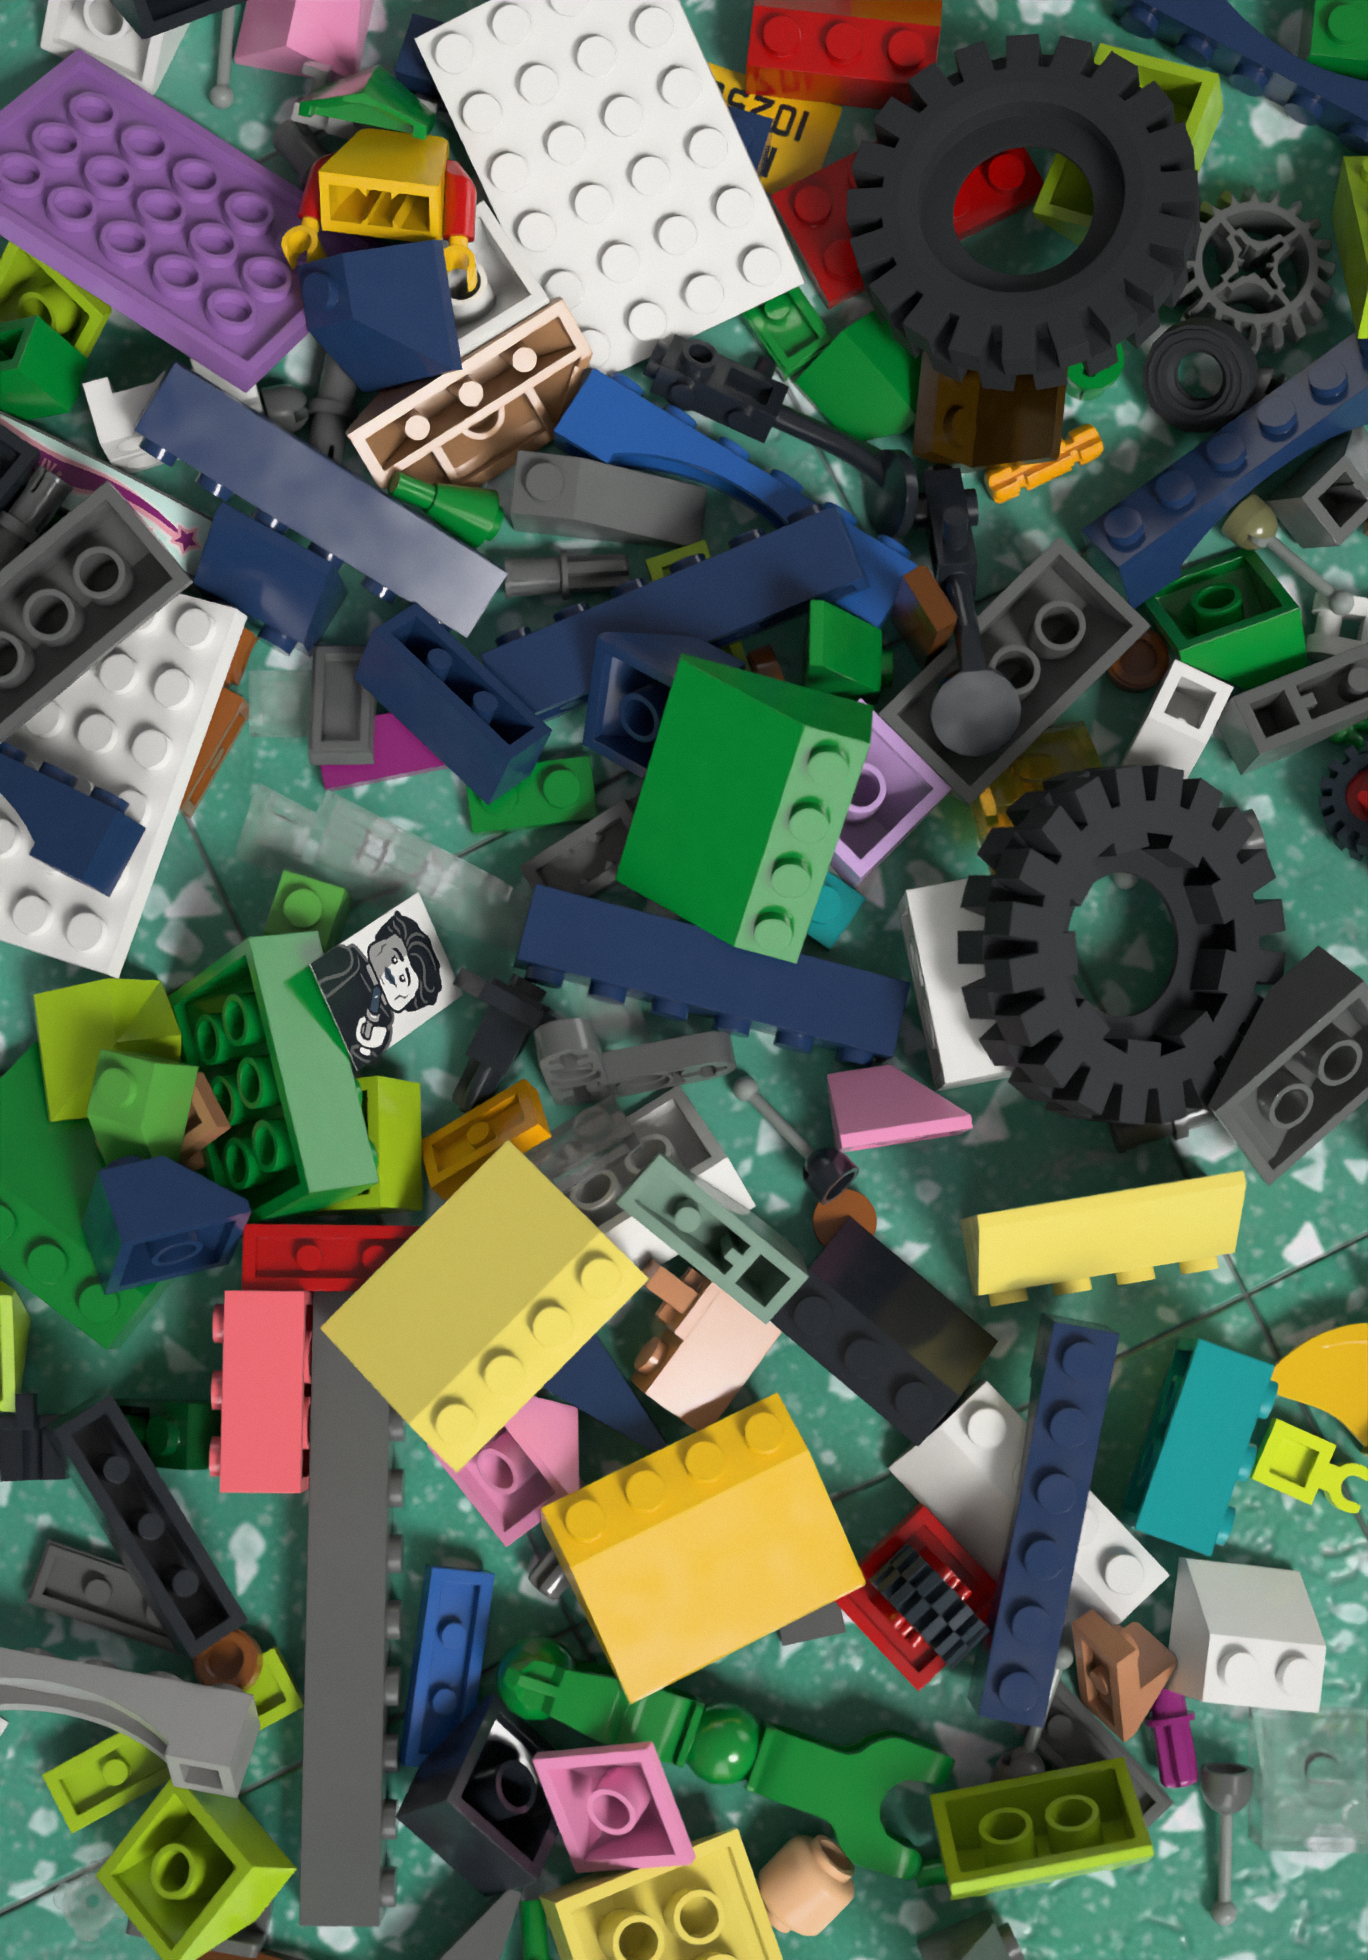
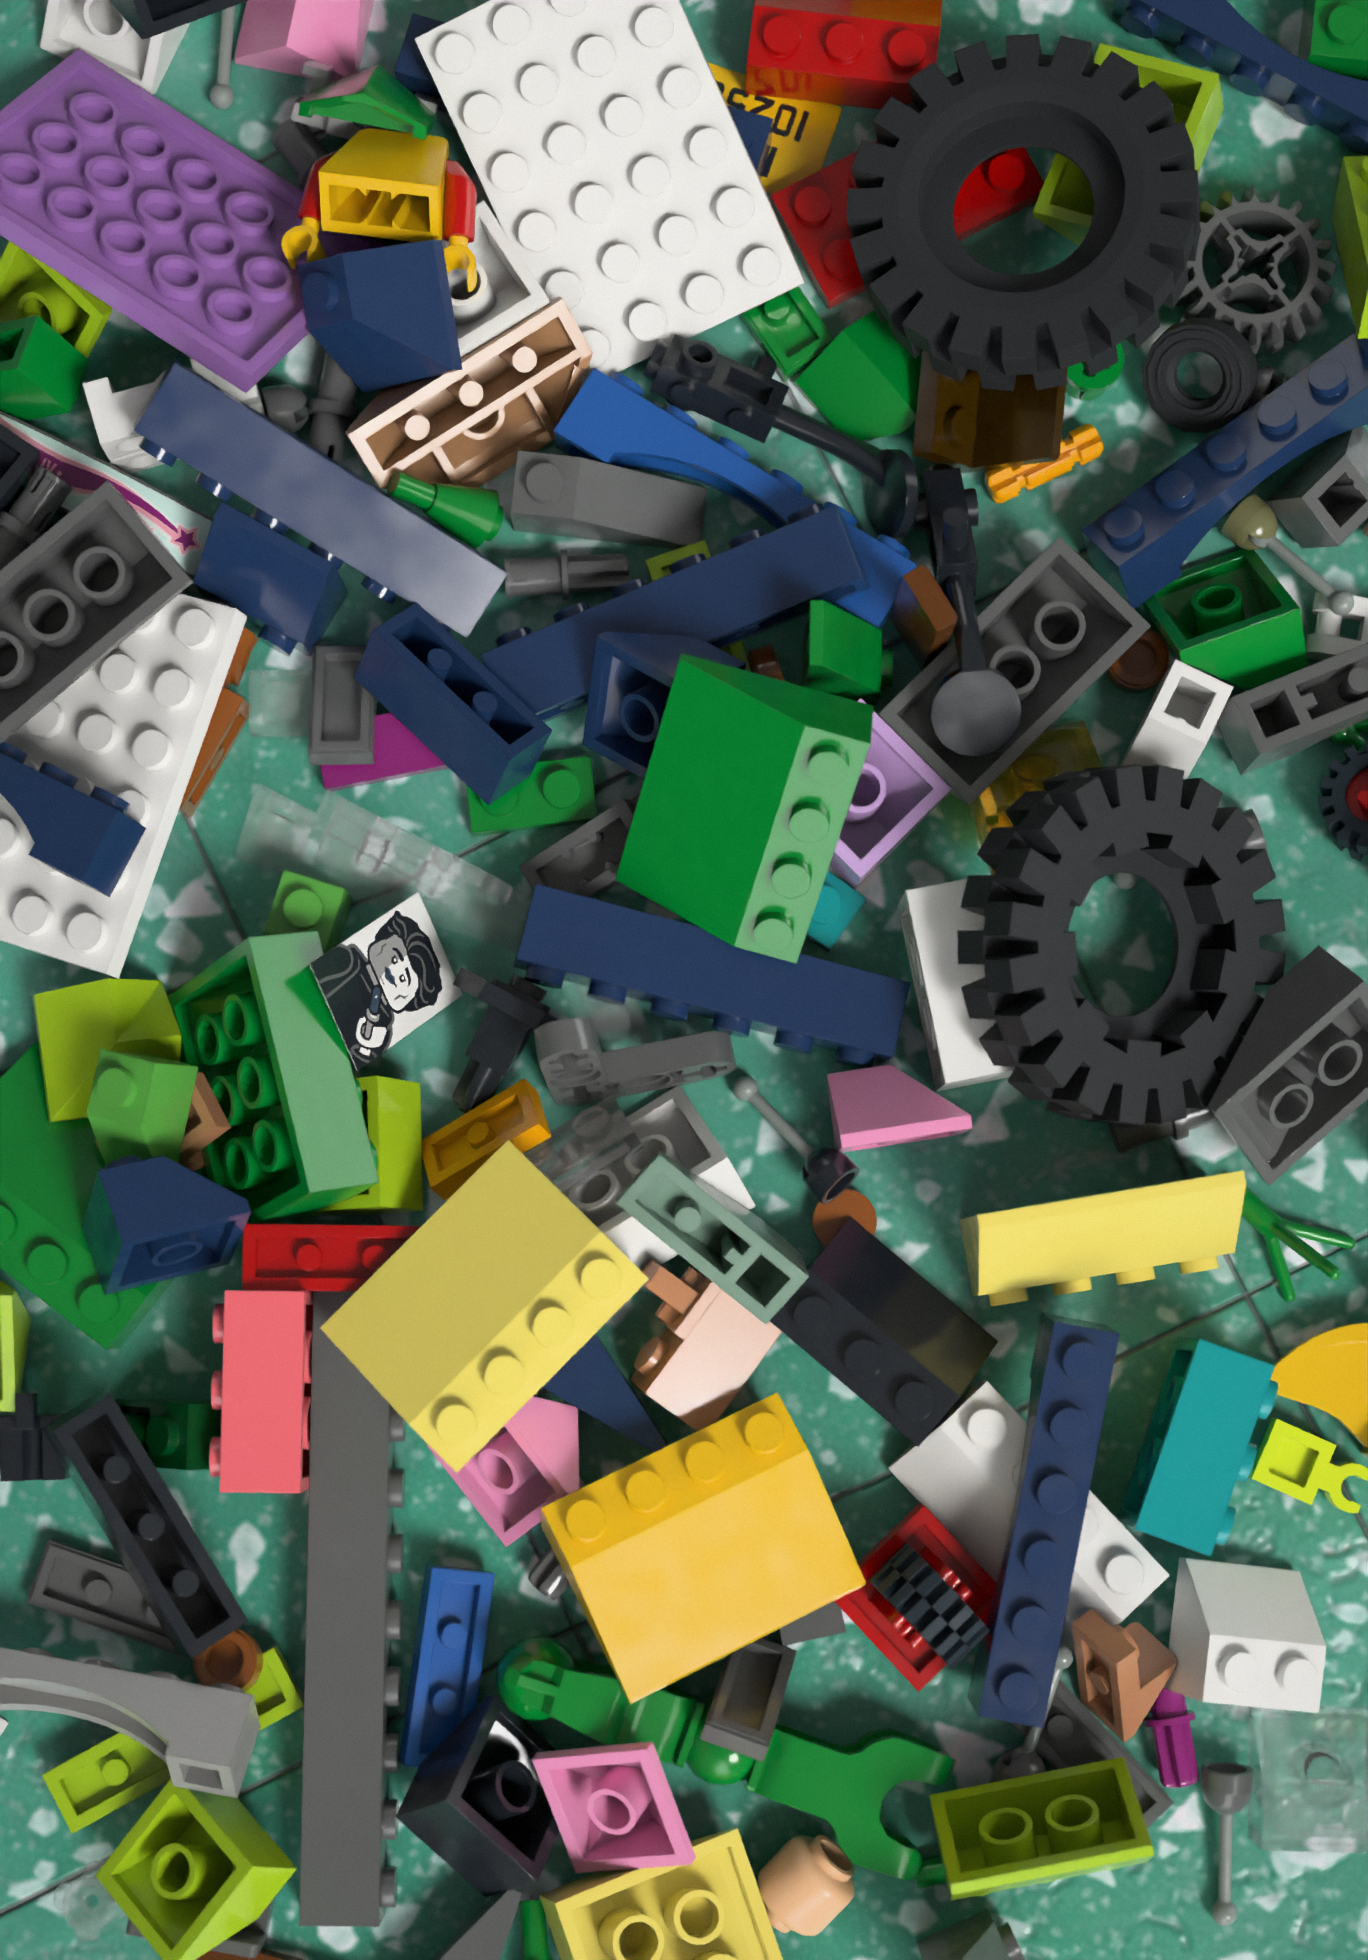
none -> dark grey tile [700,1638,797,1762]
none -> green plant [1241,1186,1356,1302]

